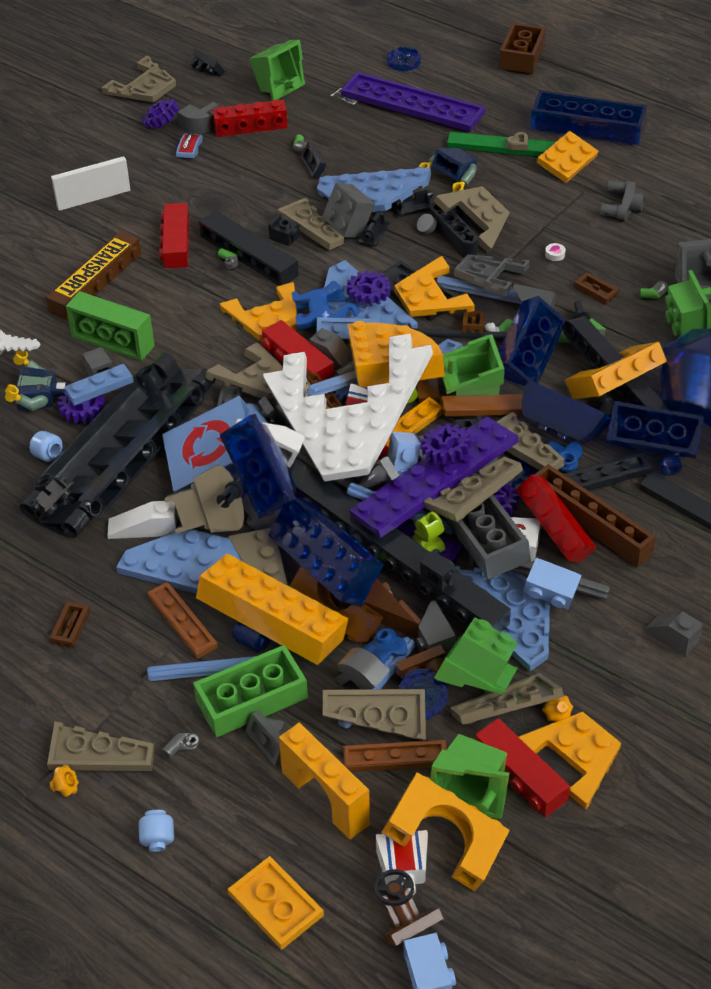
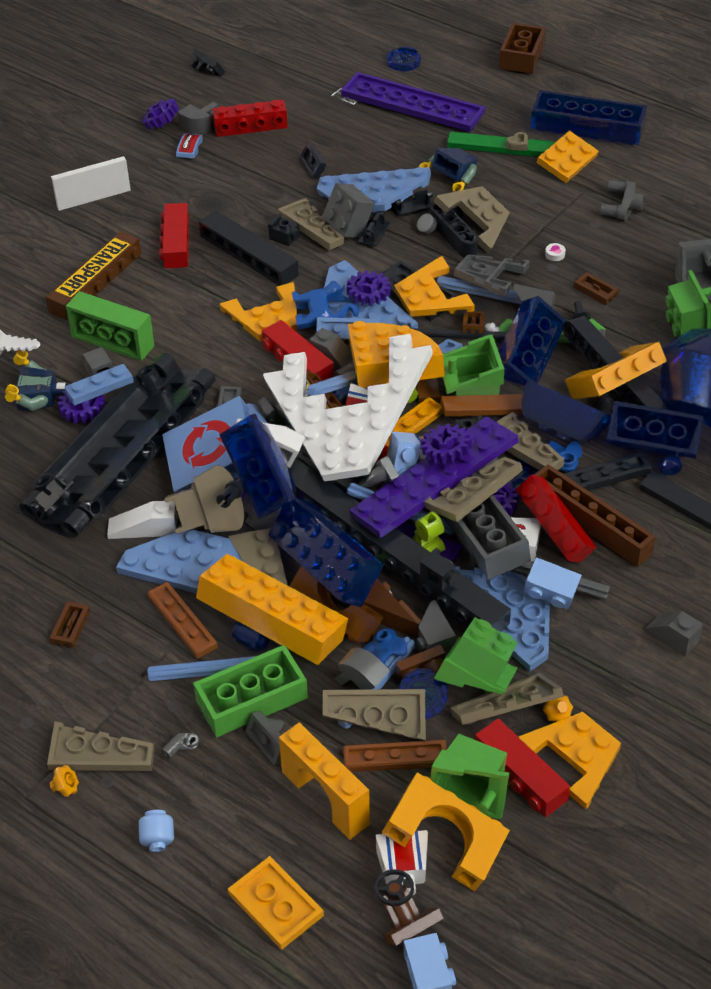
light blue head [29,431,63,462] -> none
dark tan wing [102,56,176,102] -> none
dark tan wing [205,342,283,400] -> none
arm [218,248,238,270] -> none
bright green piece [249,40,305,101] -> none
dark grey arm [293,134,307,153] -> none
arm [640,281,668,299] -> none

